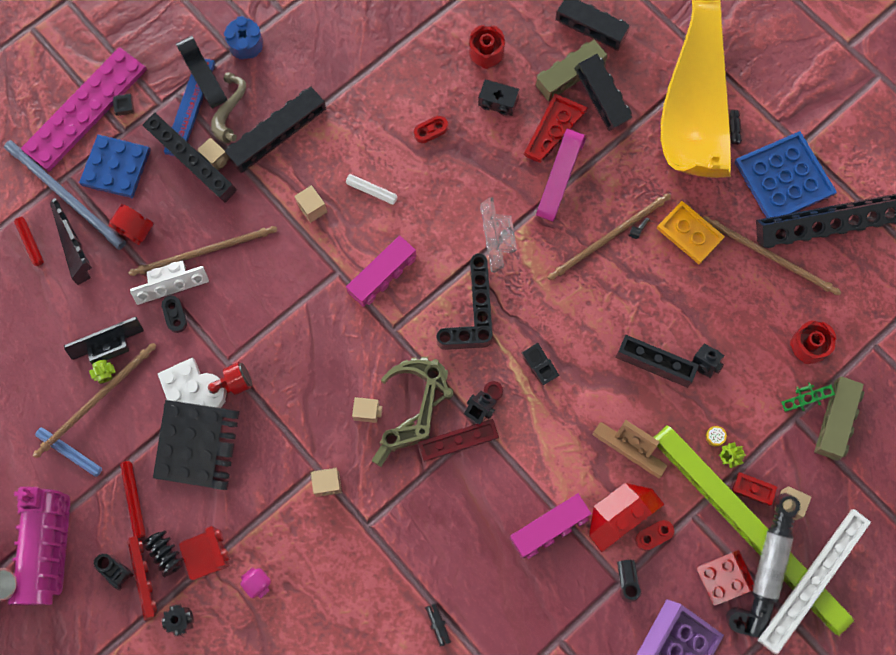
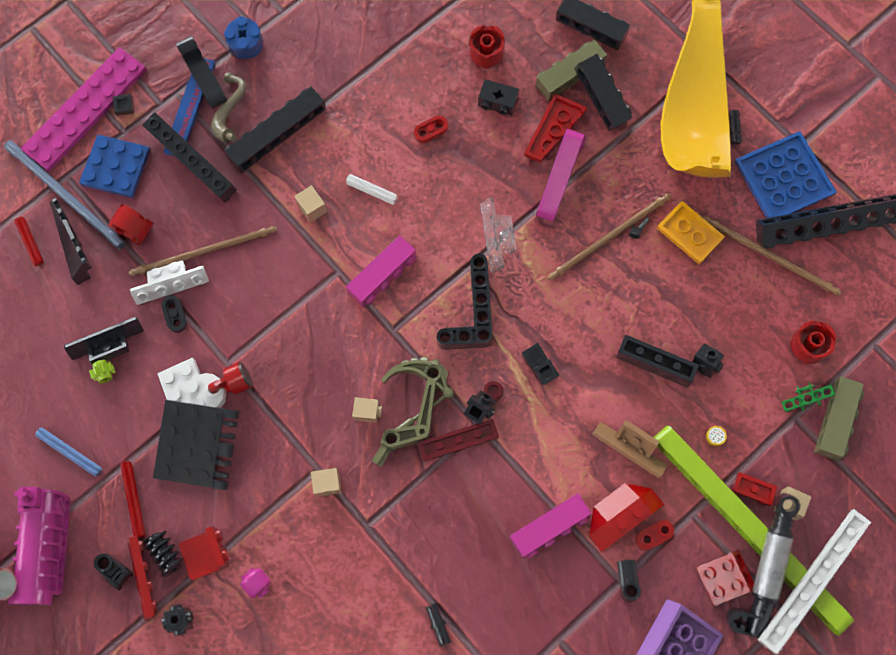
medium nougat hose [33,343,156,458] -> none
tan brick [197,138,229,170] -> none
lime gear [719,442,746,468] -> none

